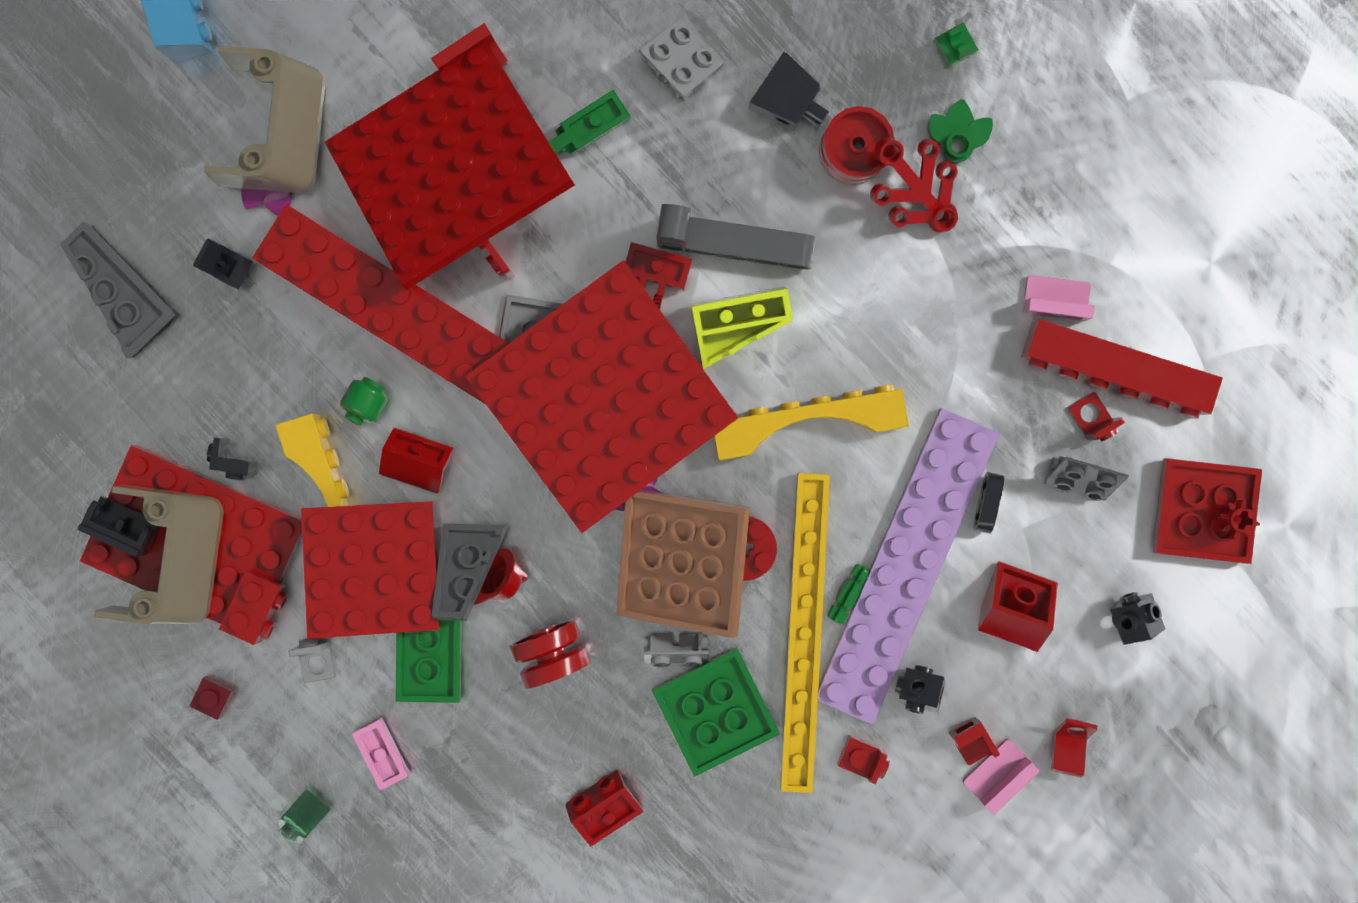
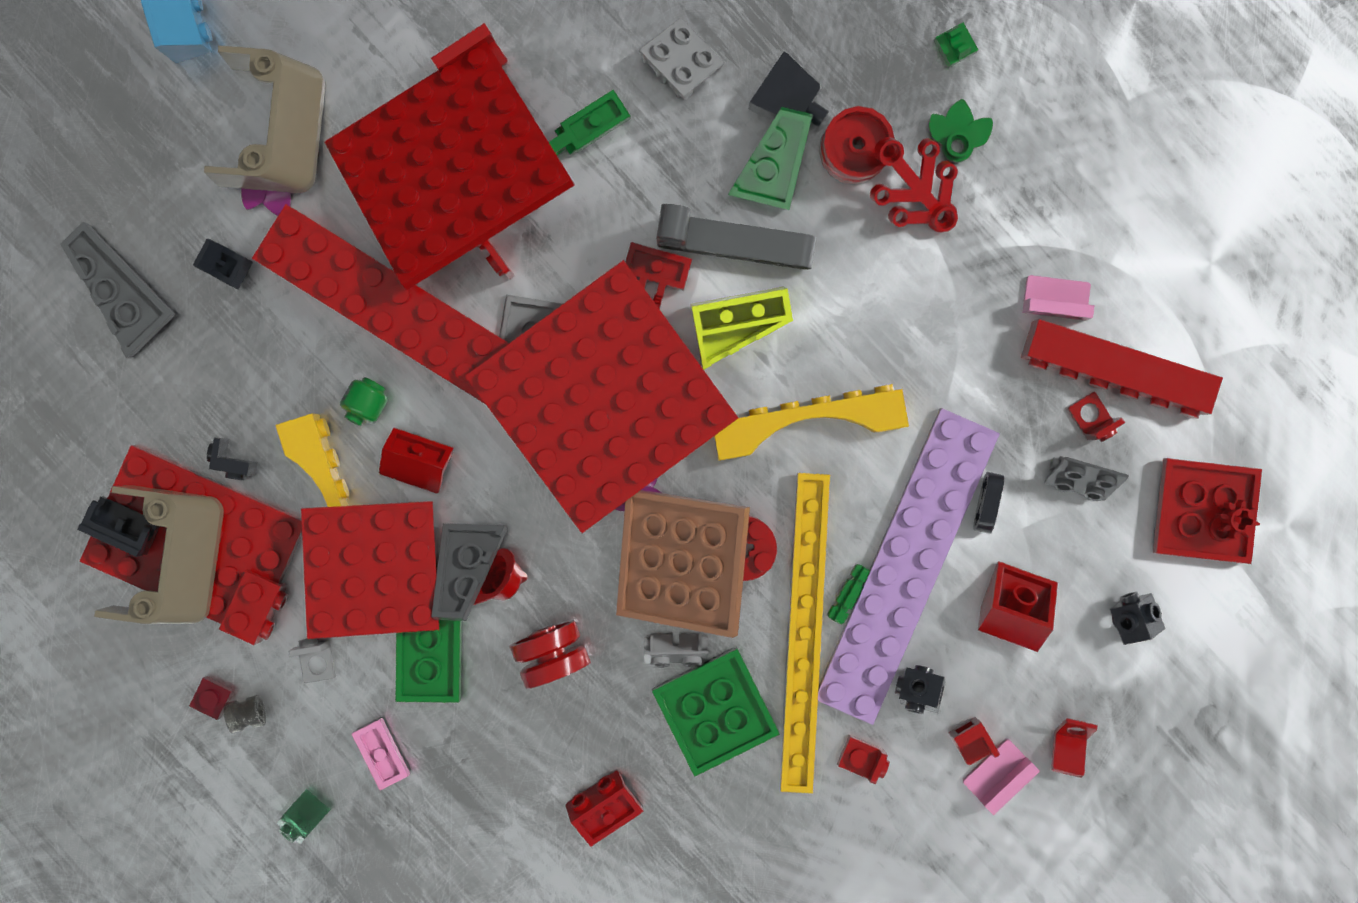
none -> clear smoke wheel [224,695,266,734]
none -> green wing [728,107,813,210]

